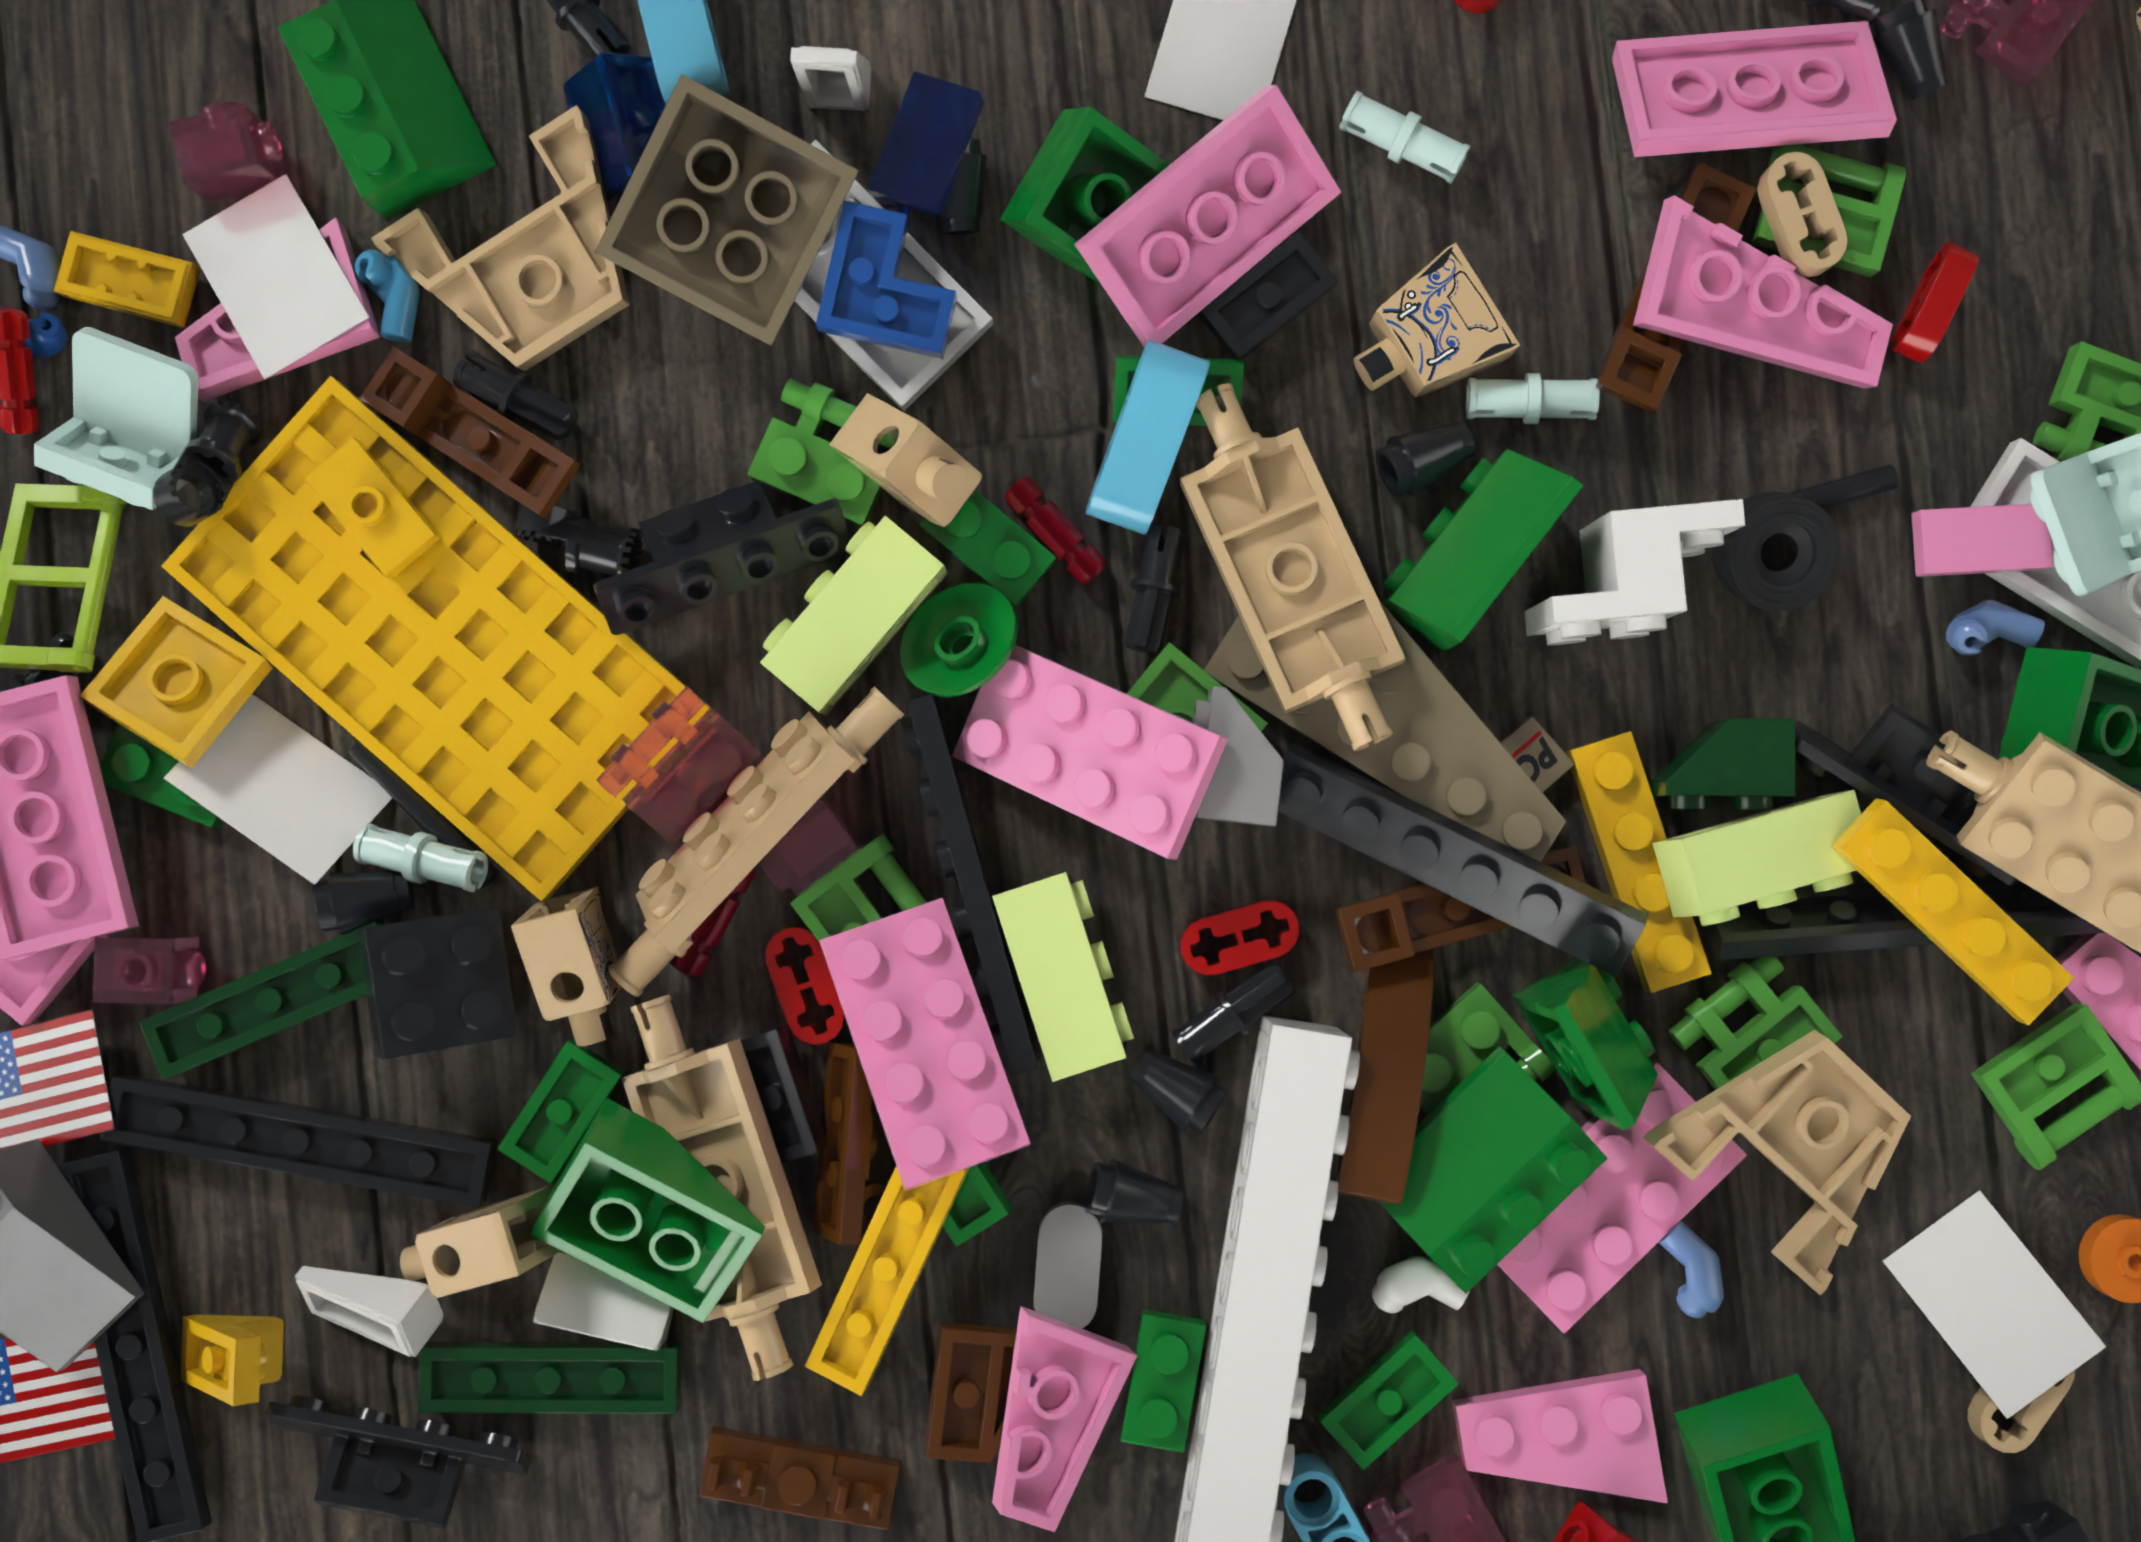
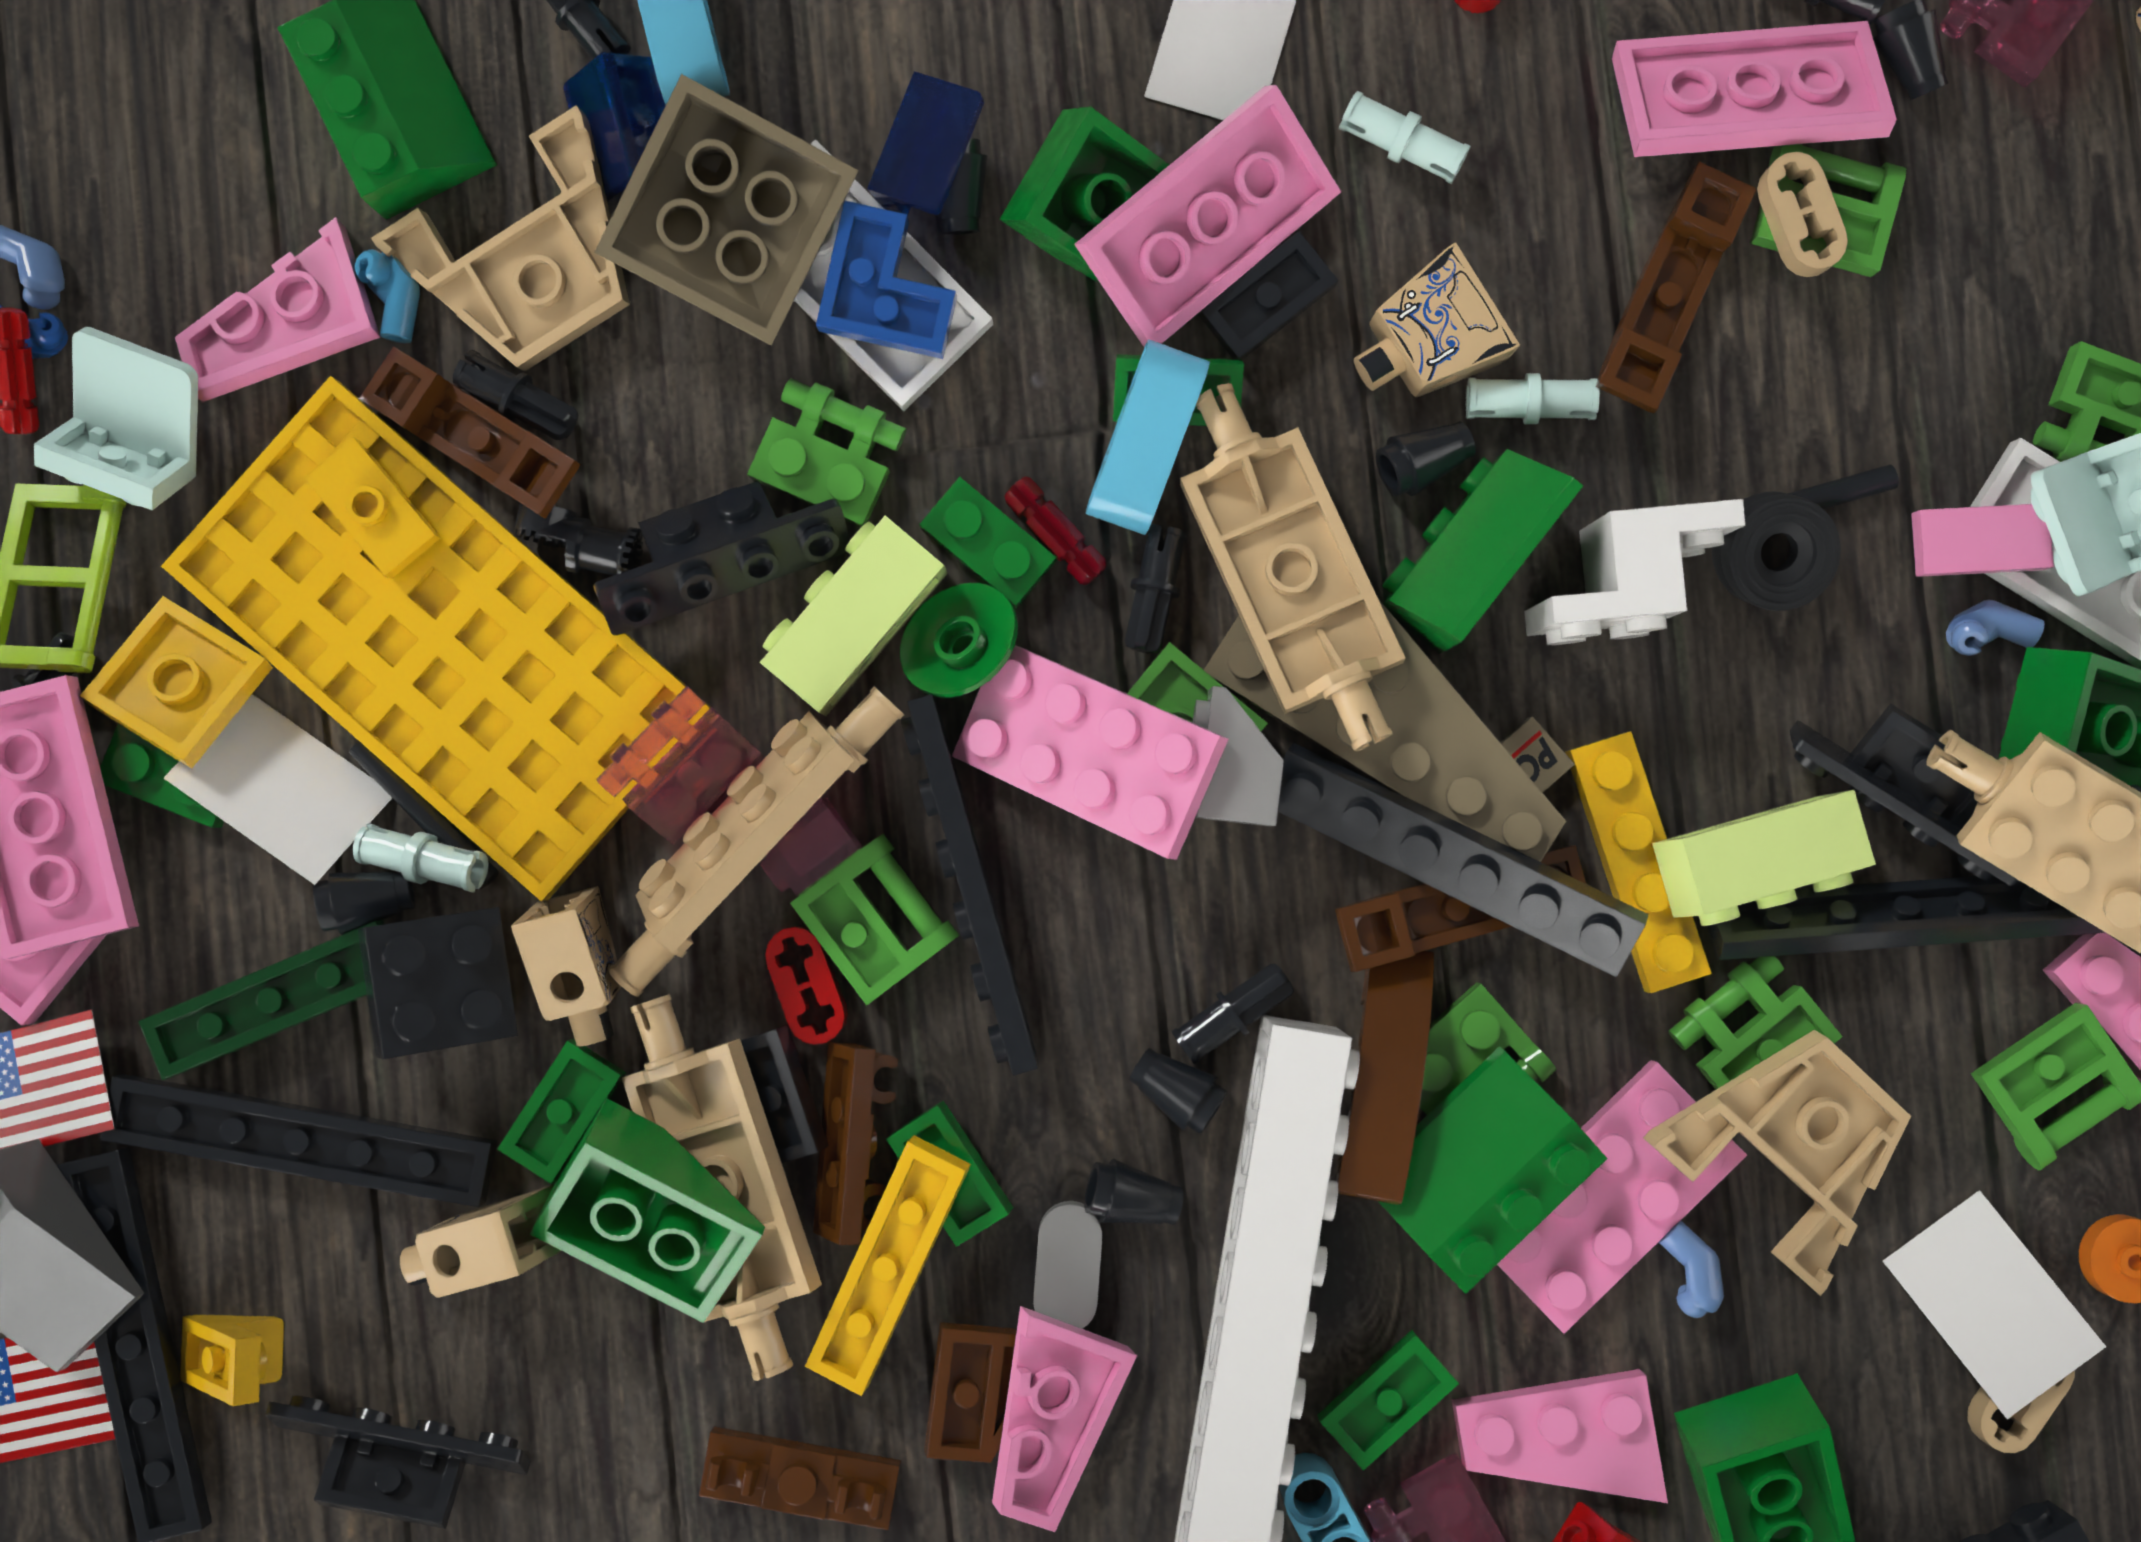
yellow plate [54,231,201,328] -> none
clear pink brick [93,935,205,1004] -> none
black connector [153,400,263,527] -> none
clear pink brick [168,102,283,203] -> none
white sticker [182,174,370,380] -> none
white slope [295,1266,444,1357] -> none
dark green plate [418,1342,682,1414] -> none
white slope [533,1251,674,1351] -> none
dark red axle [670,869,755,977] -> none
white slope [790,46,871,111] -> none
bright pink plate [819,898,1031,1191] -> none
tan torso [829,393,982,527] -> none
yellowish green brick [992,872,1134,1082] -> none
green plate [1120,1308,1206,1453] -> none
red beam [1179,900,1299,975] -> none
white arm [1372,1256,1470,1313] -> none
green slope [1512,958,1658,1130] -> none
bright pink wing [1633,195,1893,389] -> none
dark green slope [1649,718,1795,810] -> none
yellow plate [1831,798,2074,1026] -> none
red beam [1890,241,1979,364] -> none

